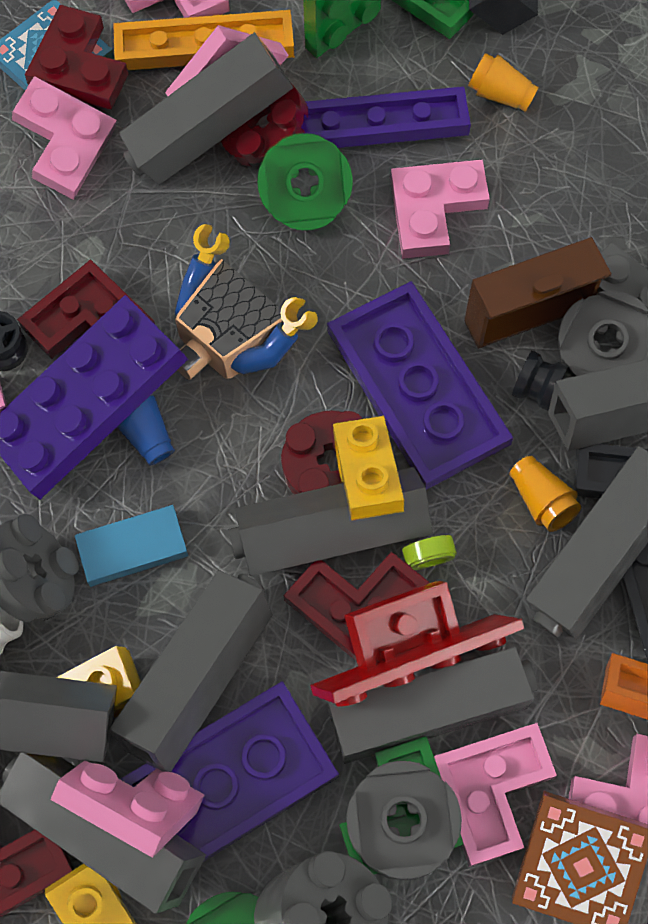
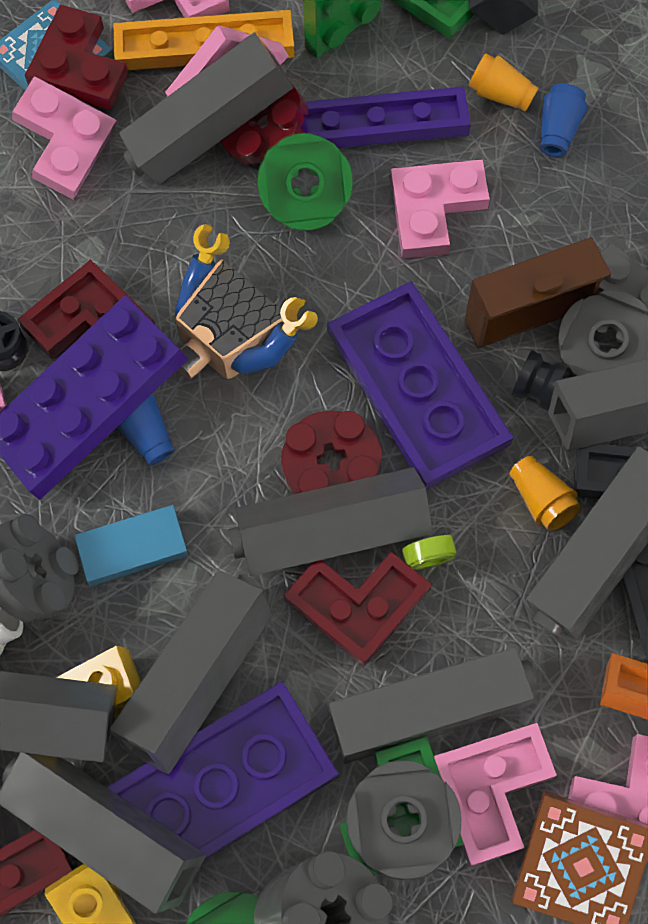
bright pink plate [51,760,205,858] -> none
red bracket [310,581,524,707] -> none
yellow plate [333,416,404,520] -> none
none -> blue cone [540,84,588,157]

